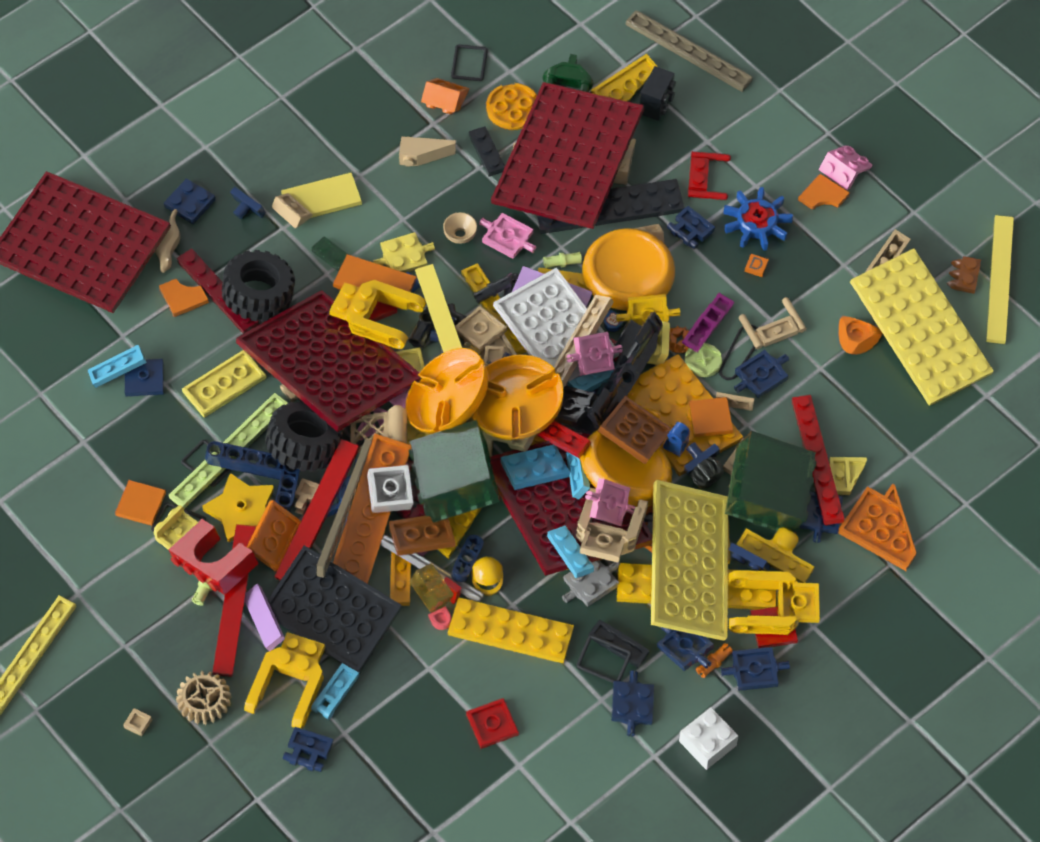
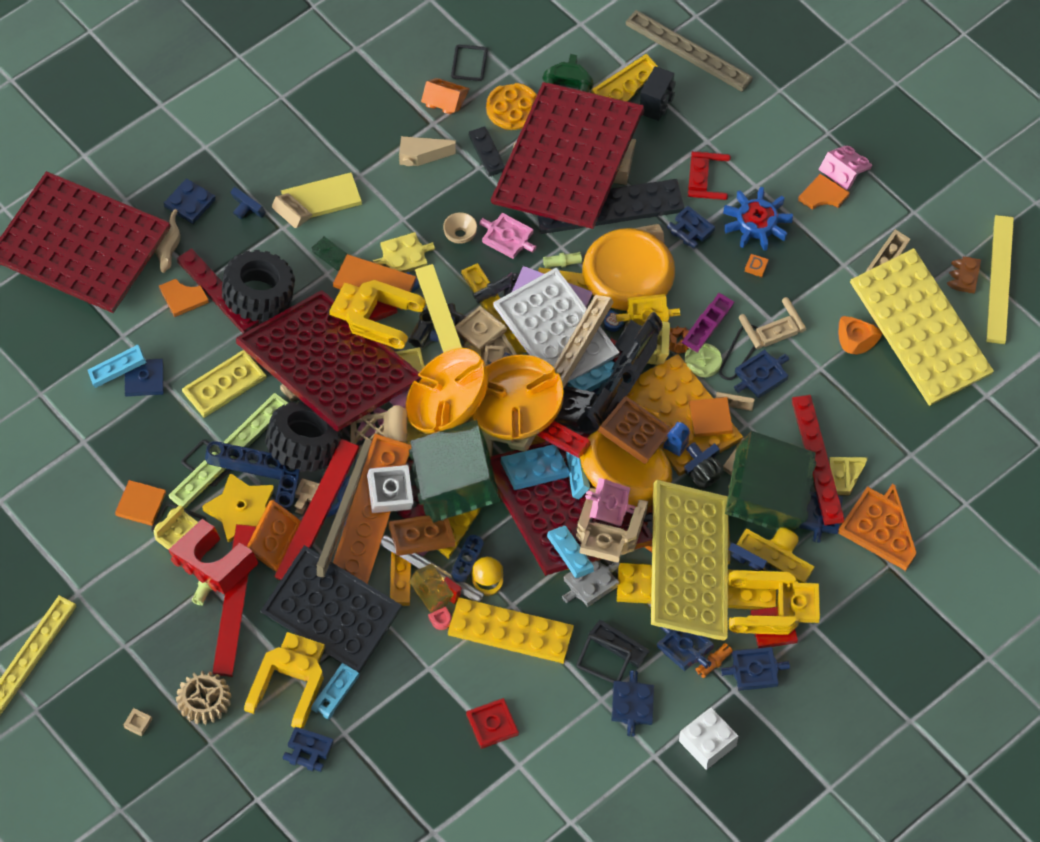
lavender tile [245,584,285,651] -> none
bright pink plate [567,332,623,376] -> none

